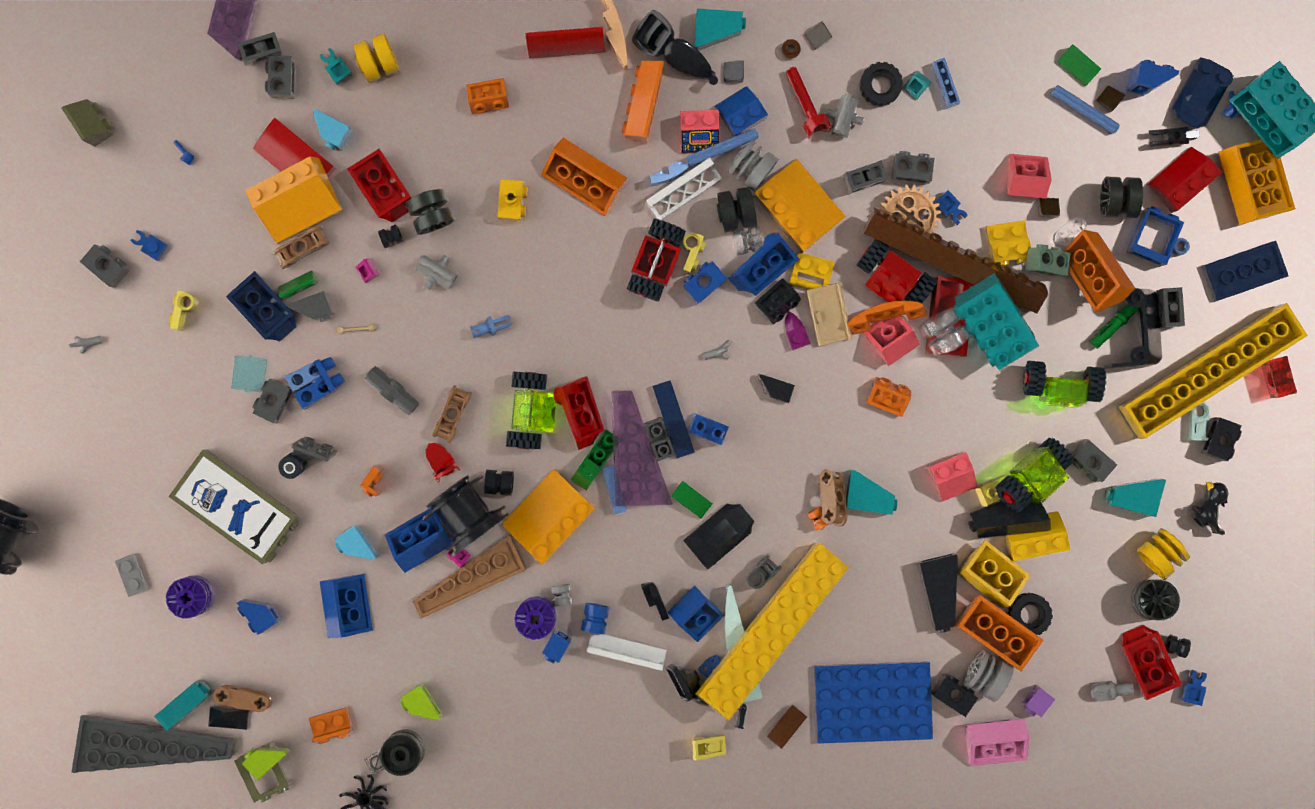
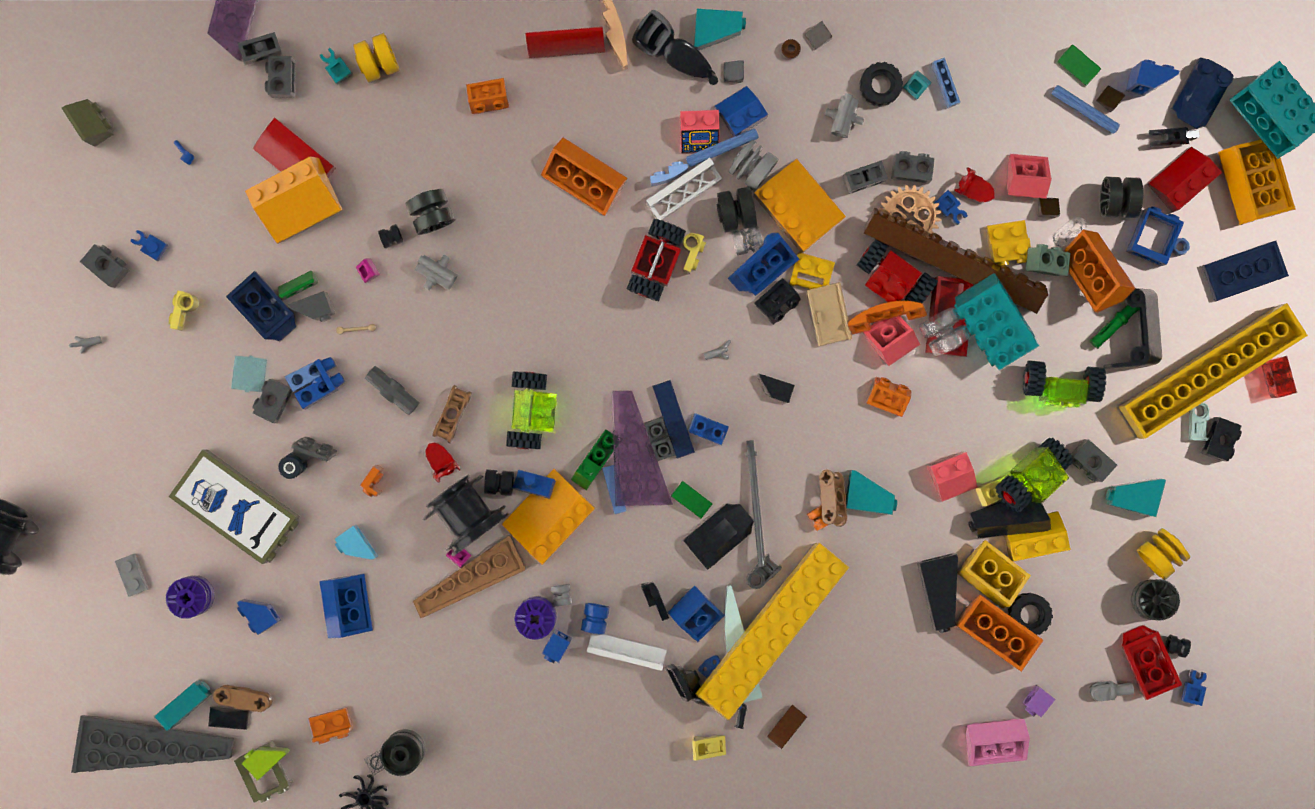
medium nougat piece [273,225,330,269] -> none
medium azure slope [313,109,352,150] -> none
red slope [347,149,411,222] -> none
blue slope [385,508,453,573] -> none
lime slope [400,683,442,720] -> none
medium blue arm [470,315,512,338] -> none
yellow brick [497,179,528,222] -> none
red slope [553,376,605,450] -> none
orange slope [622,61,664,144] -> none
blue brick [683,261,727,305] -> none
magenta plate [785,311,811,350] -> none
red piece [786,67,832,139] -> none
blue plate [814,661,933,743] -> none
black brick [931,674,978,717] -> none
light grey wheel [964,650,1014,702] -> none
dark grey brick [1156,287,1185,328] -> none
black animal [1191,482,1229,535] -> none
blue hand [1224,91,1239,119] -> none
none -> blue tile [512,470,556,499]
none -> dark grey bar [745,440,766,567]
none -> red piece [954,167,995,202]

